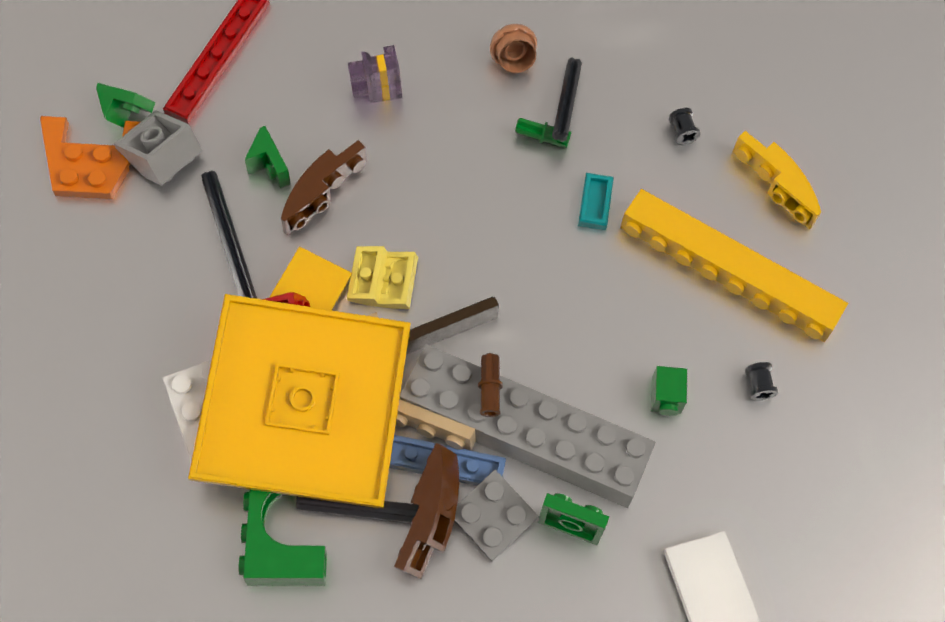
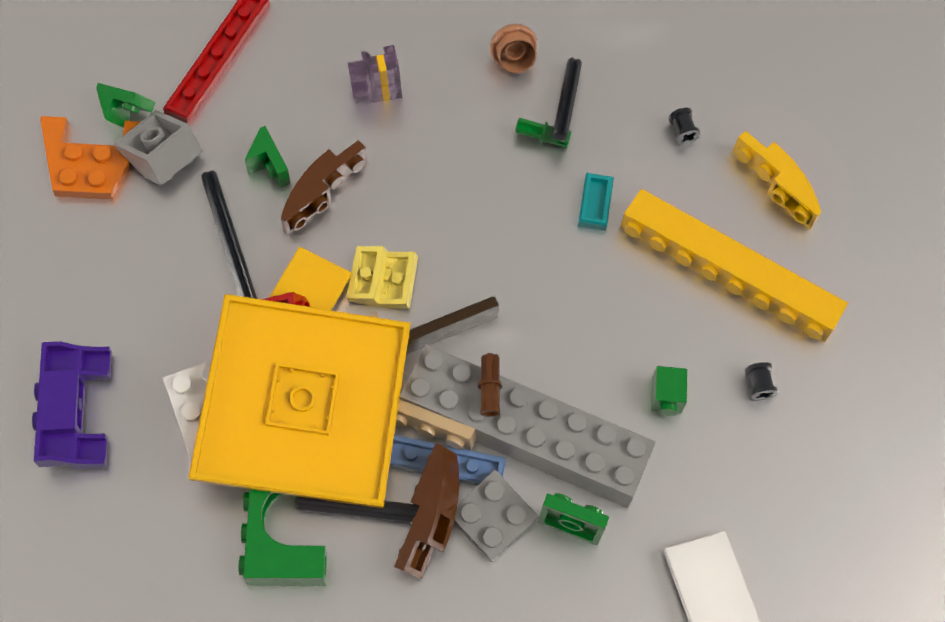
none -> dark purple bracket [32,341,112,469]

